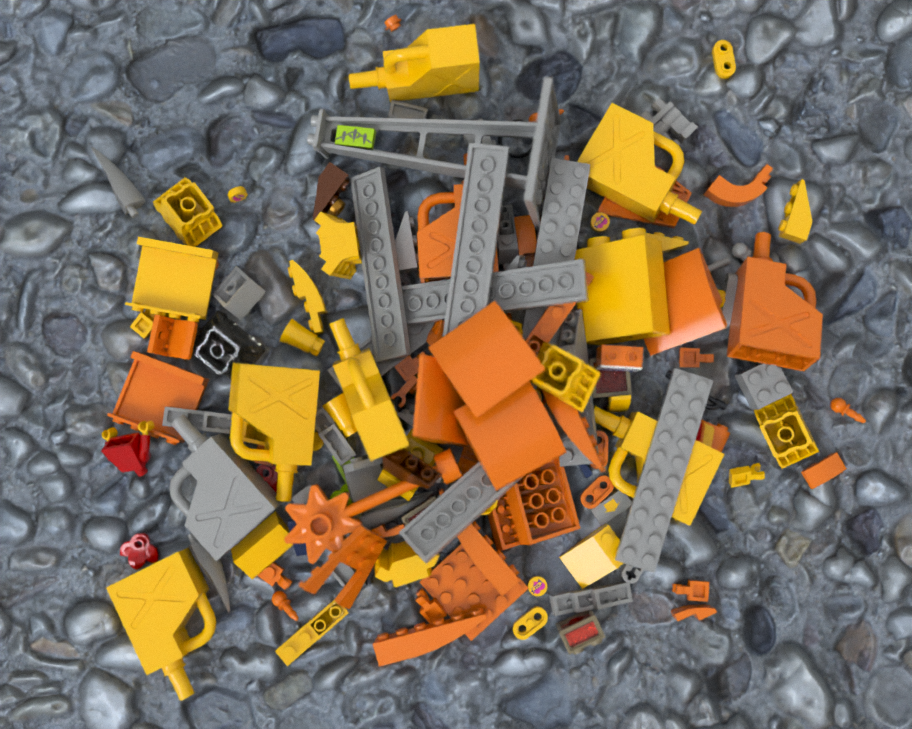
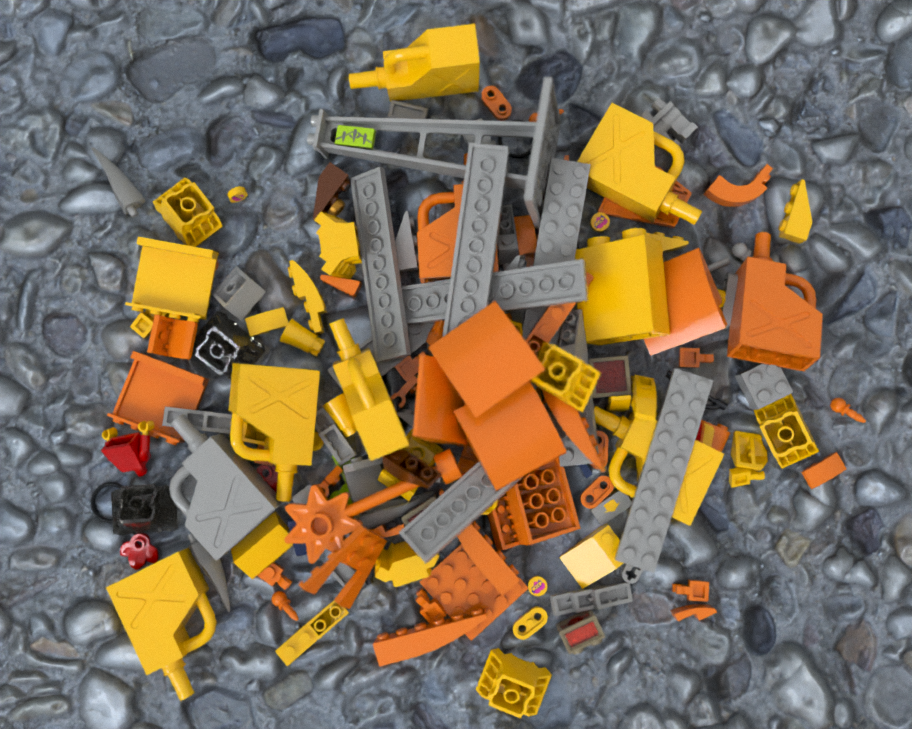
orange plate [384,15,401,32] -> none
orange piece [595,345,643,372] -> none
yellow plate [712,40,736,79] -> none
none -> black tyre [91,482,131,523]
none -> clear smoke slope [111,484,178,536]
none -> yellow slope [245,307,288,337]
none -> orange plate [318,465,343,496]
none -> orange slope [320,275,362,297]
none -> yellow slope [475,648,552,718]
none -> orange plate [481,86,512,121]
none -> yellow slope [630,375,657,421]
none -> yellow slope [730,431,768,470]

